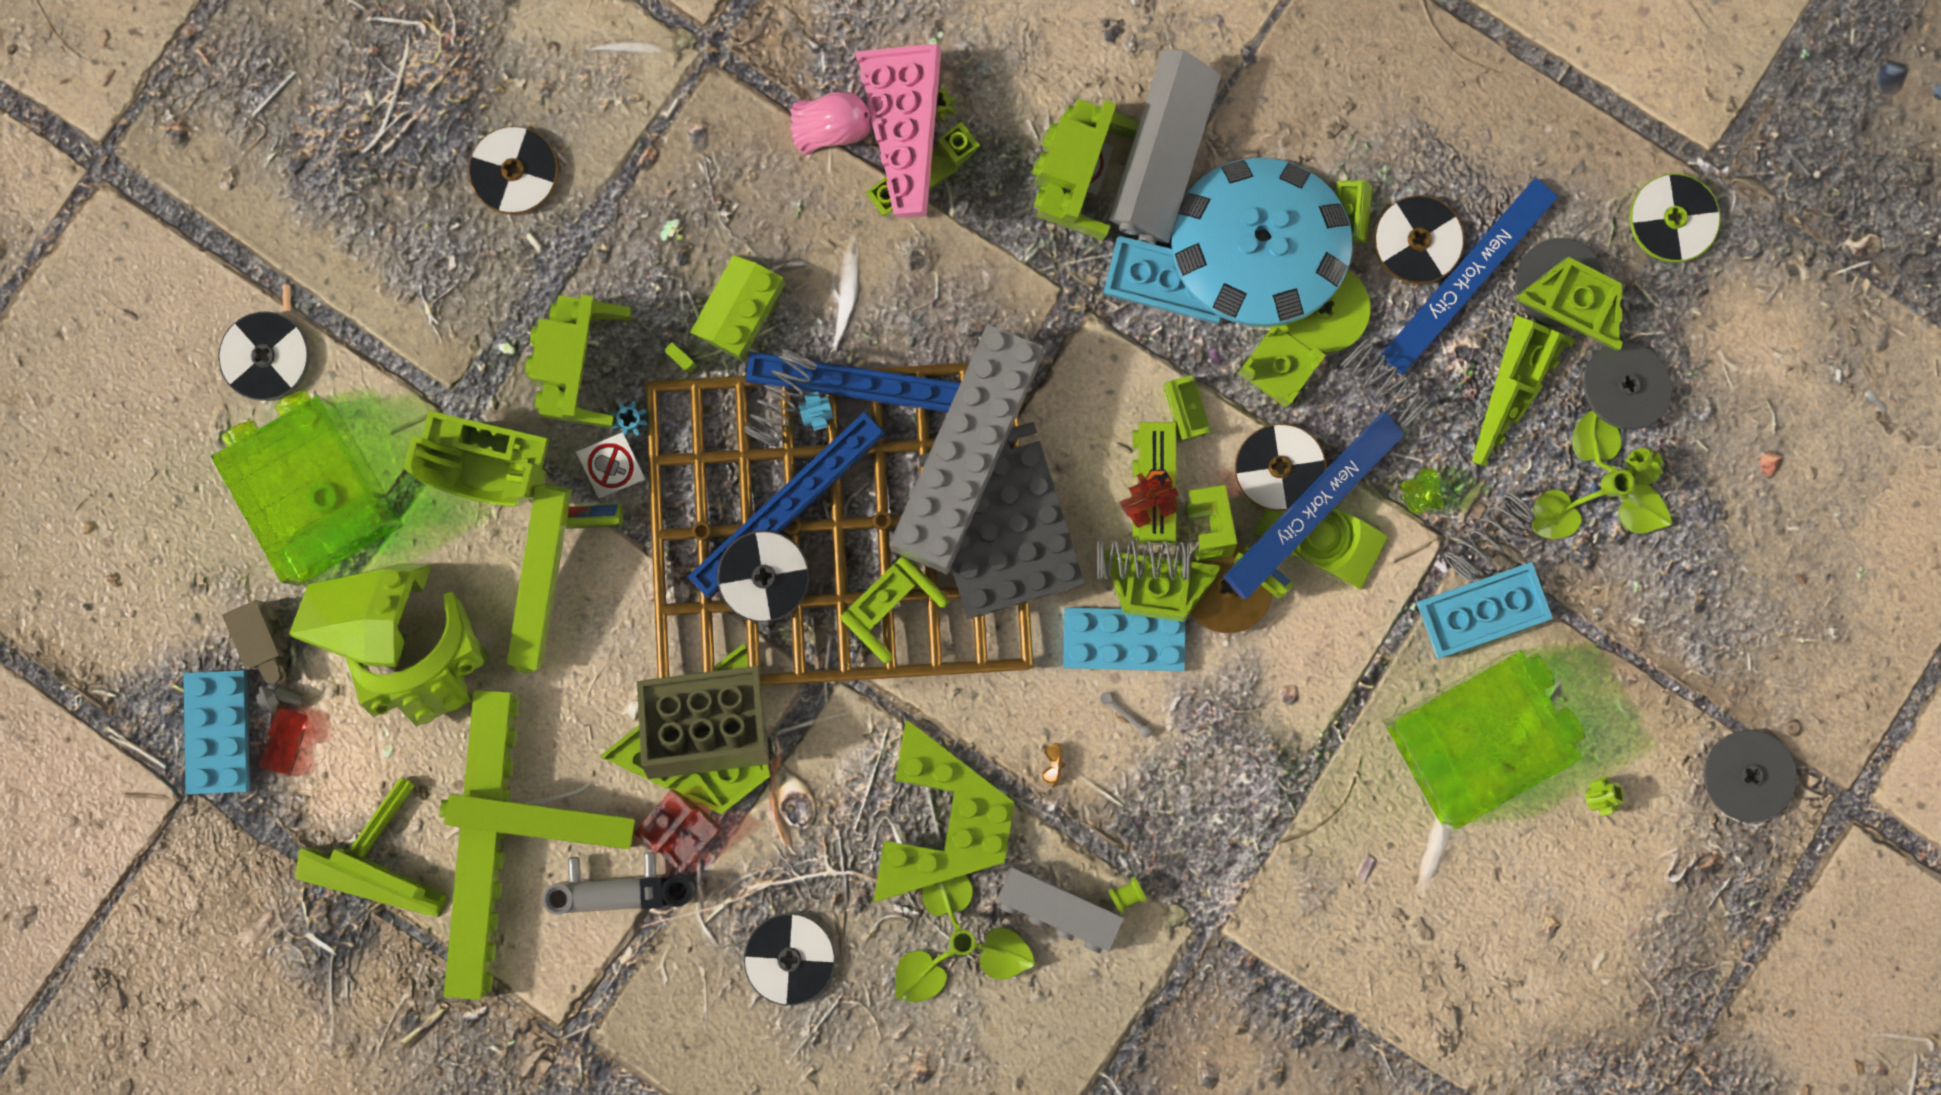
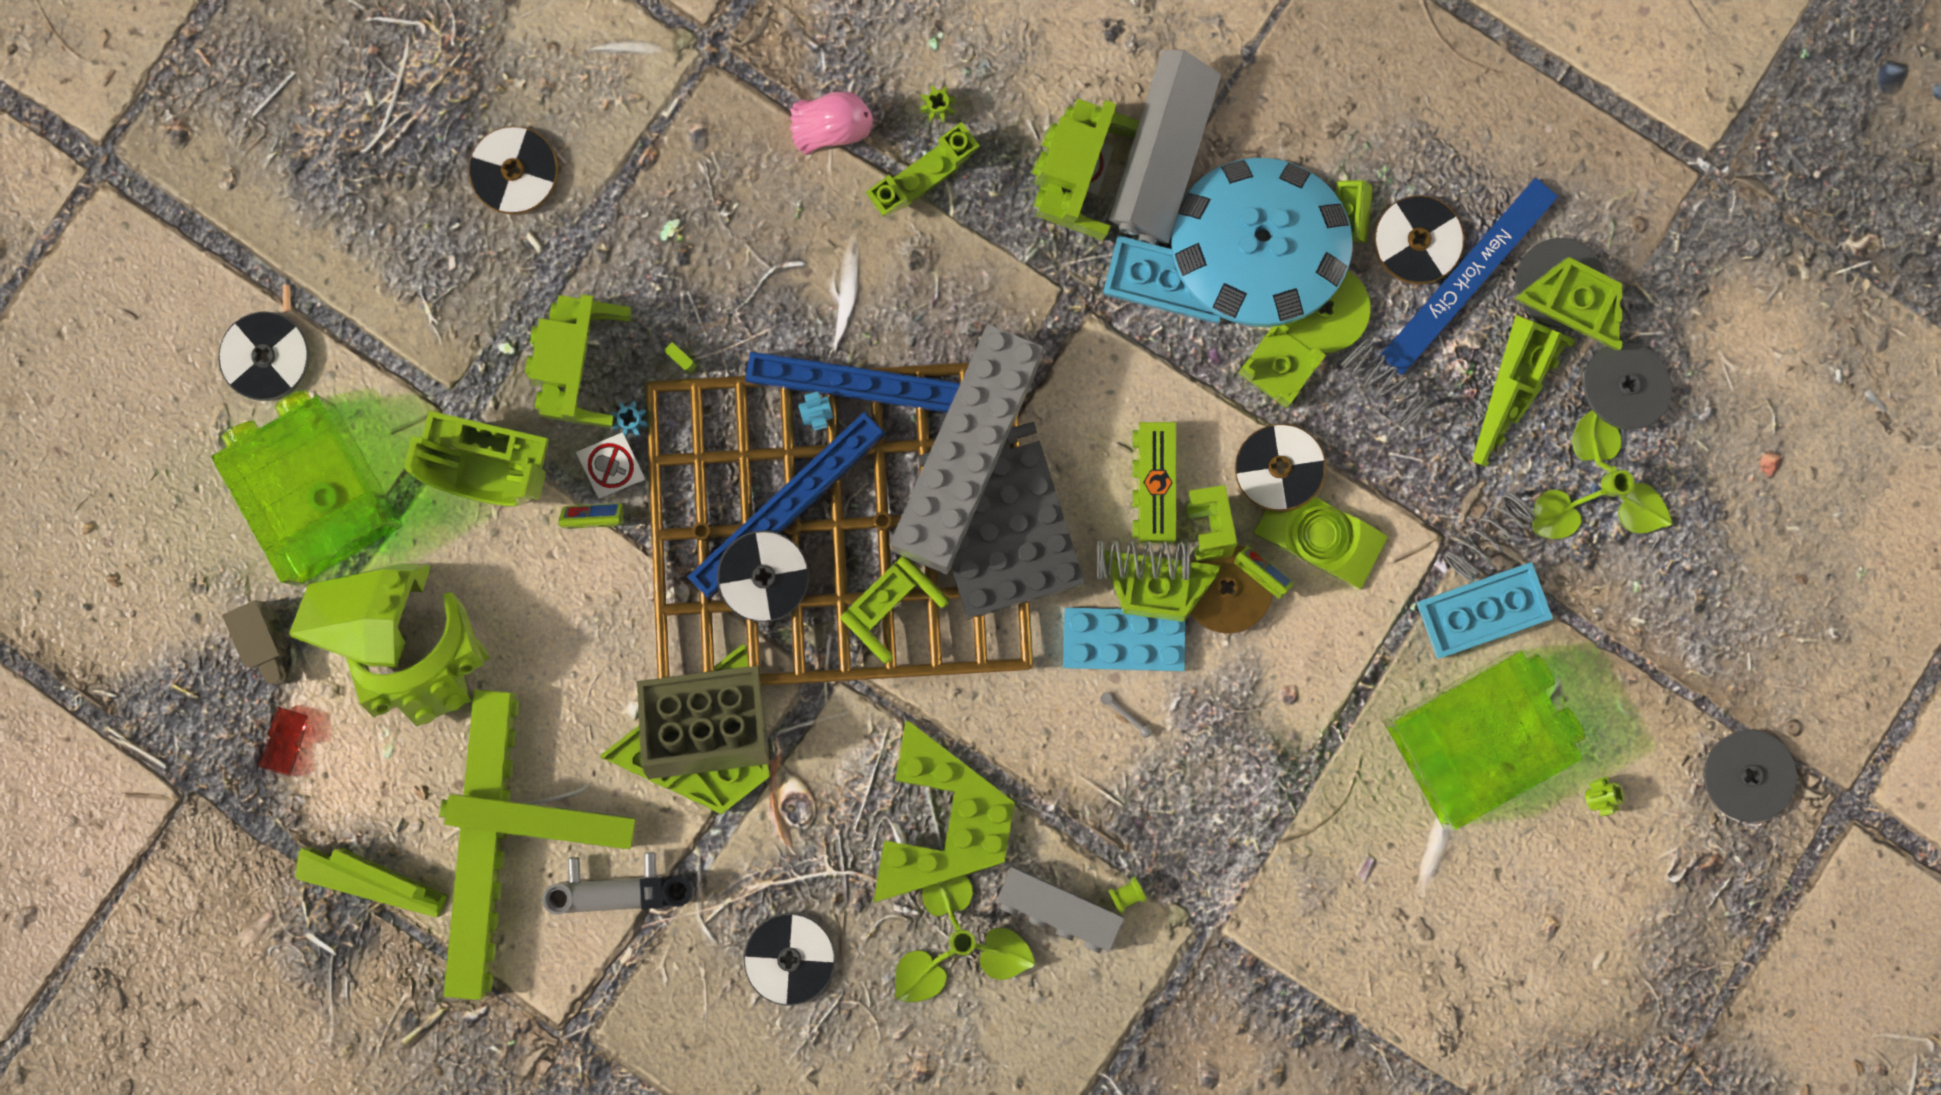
medium azure plate [183,670,250,794] -> none
light grey plate [256,686,303,714] -> none
lime axle [350,777,414,858] -> none
lime brick [506,483,572,673] -> none
clear red slope [634,789,723,874] -> none
lime slope [690,255,786,362] -> none
light grey piece [743,349,817,446] -> none
bright pink wing [855,43,941,218] -> none
pearl gold piece [1042,743,1065,786] -> none
clear red hips [1119,473,1179,528] -> none
lime hinge [1162,375,1212,443] -> none
blue tile [1223,412,1404,599] -> none
clear neon green rock [1399,468,1444,514] -> none
lime gear [1624,448,1664,485] -> none
piece [1629,173,1720,263] -> none

